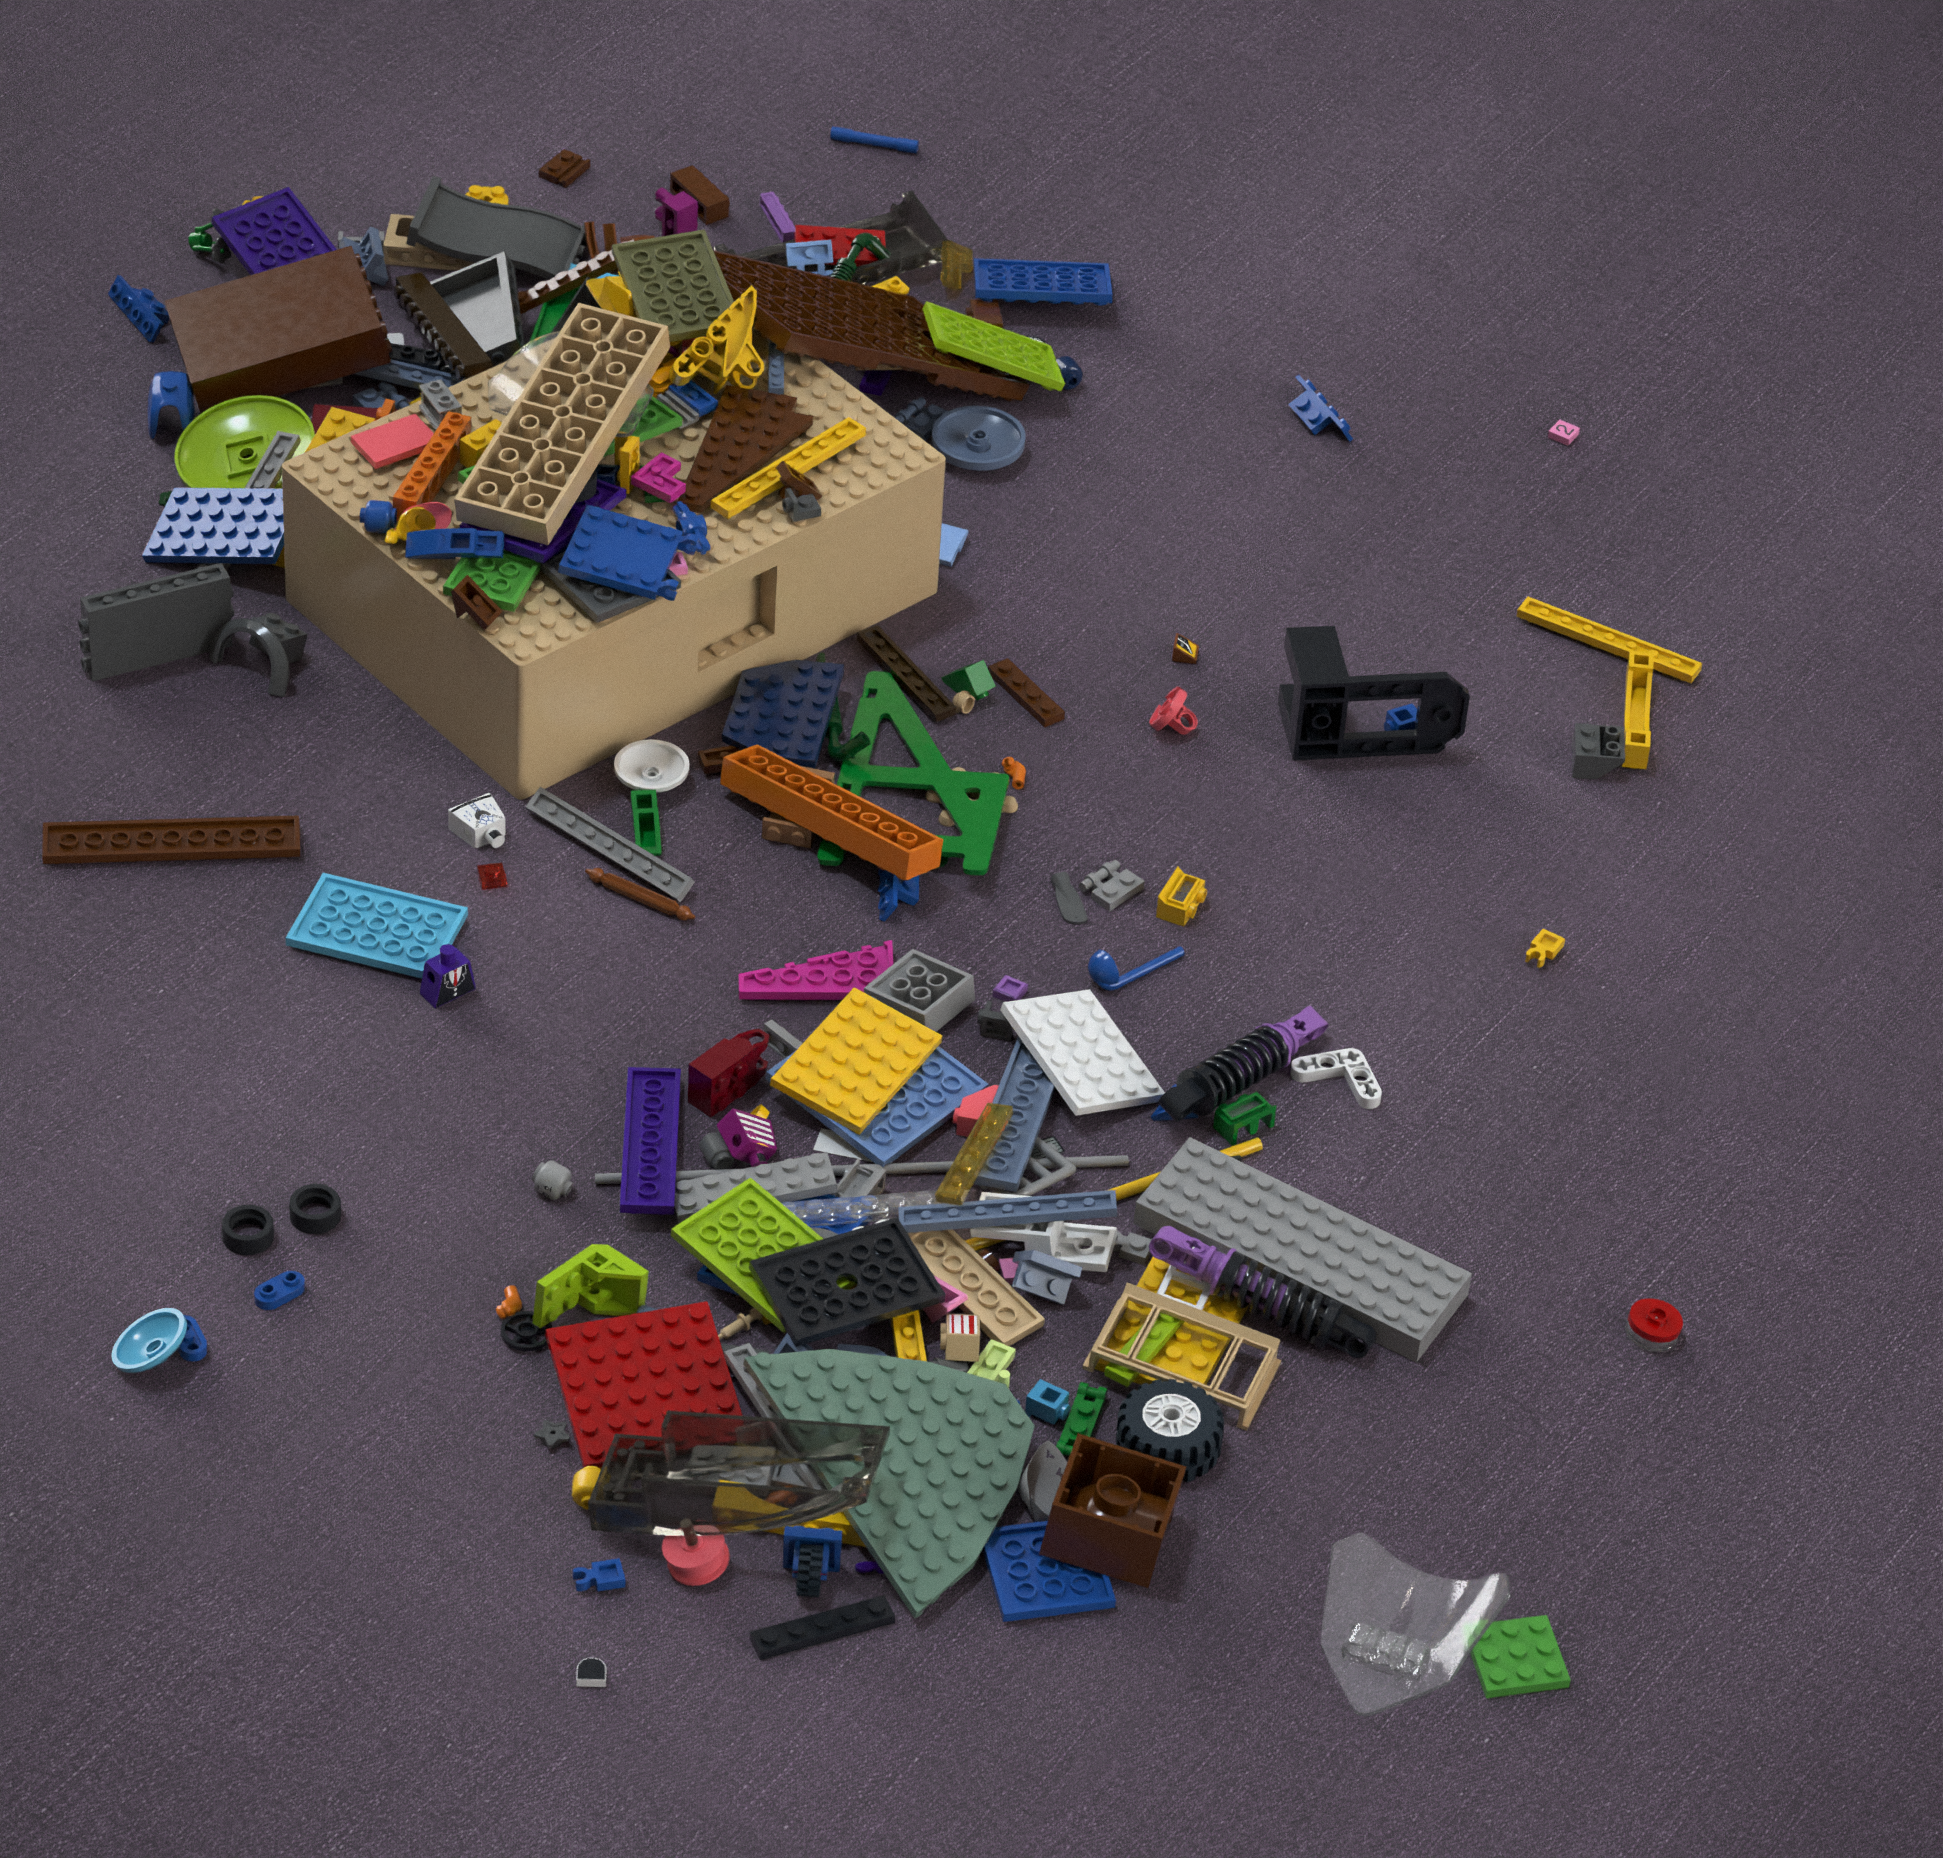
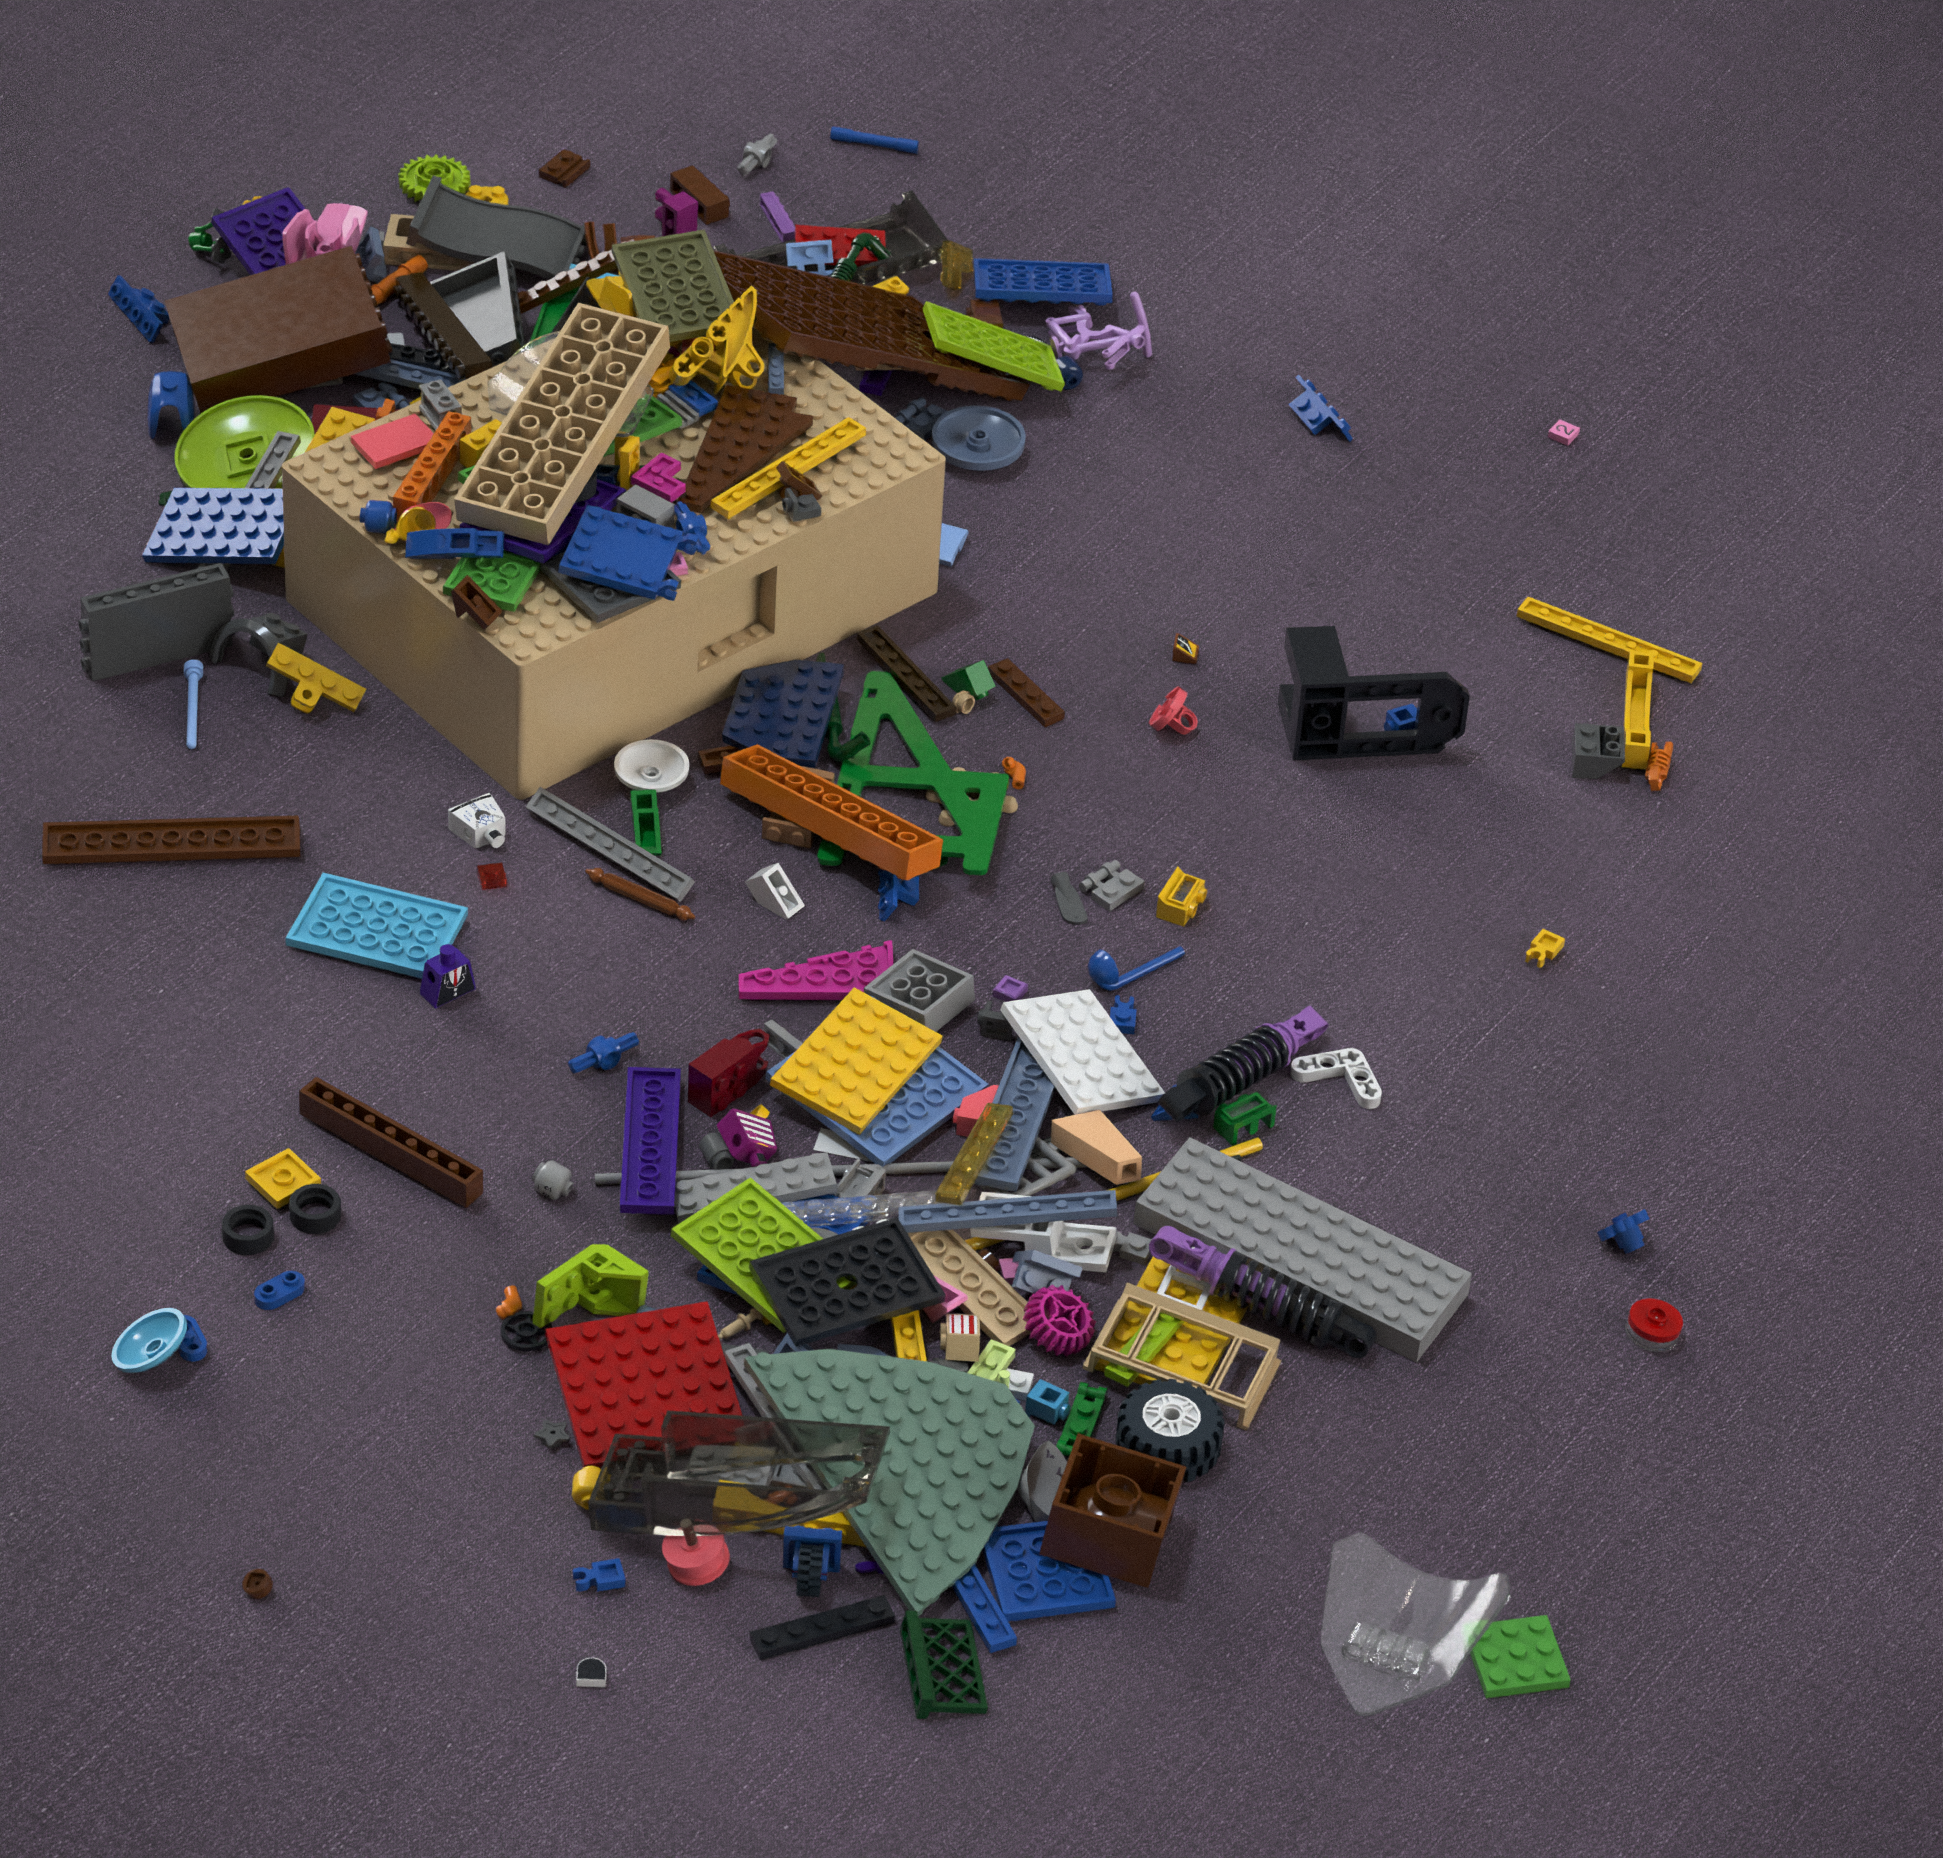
none -> light blue piece [184,660,204,749]
none -> reddish brown tile [242,1568,273,1599]
none -> yellow plate [245,1148,321,1209]
none -> yellow plate [266,643,366,714]
none -> bright pink piece [282,203,368,265]
none -> reddish brown brick [299,1077,483,1208]
none -> orange piece [371,255,428,305]
none -> lime gear [399,154,470,202]
none -> blue axle [568,1032,639,1073]
none -> light grey brick [617,484,675,527]
none -> light grey axle [737,134,777,176]
none -> white slope [745,863,805,919]
none -> dark green fence [900,1611,988,1719]
none -> blue plate [952,1564,1017,1653]
none -> white plate [1007,1369,1034,1401]
none -> dark pink gear [1023,1285,1096,1357]
none -> lavender piece [1046,292,1152,370]
none -> light nougat slope [1051,1110,1142,1185]
none -> blue plate [1110,995,1137,1034]
none -> blue plant [1597,1209,1650,1254]
none -> orange hinge [1645,741,1673,791]

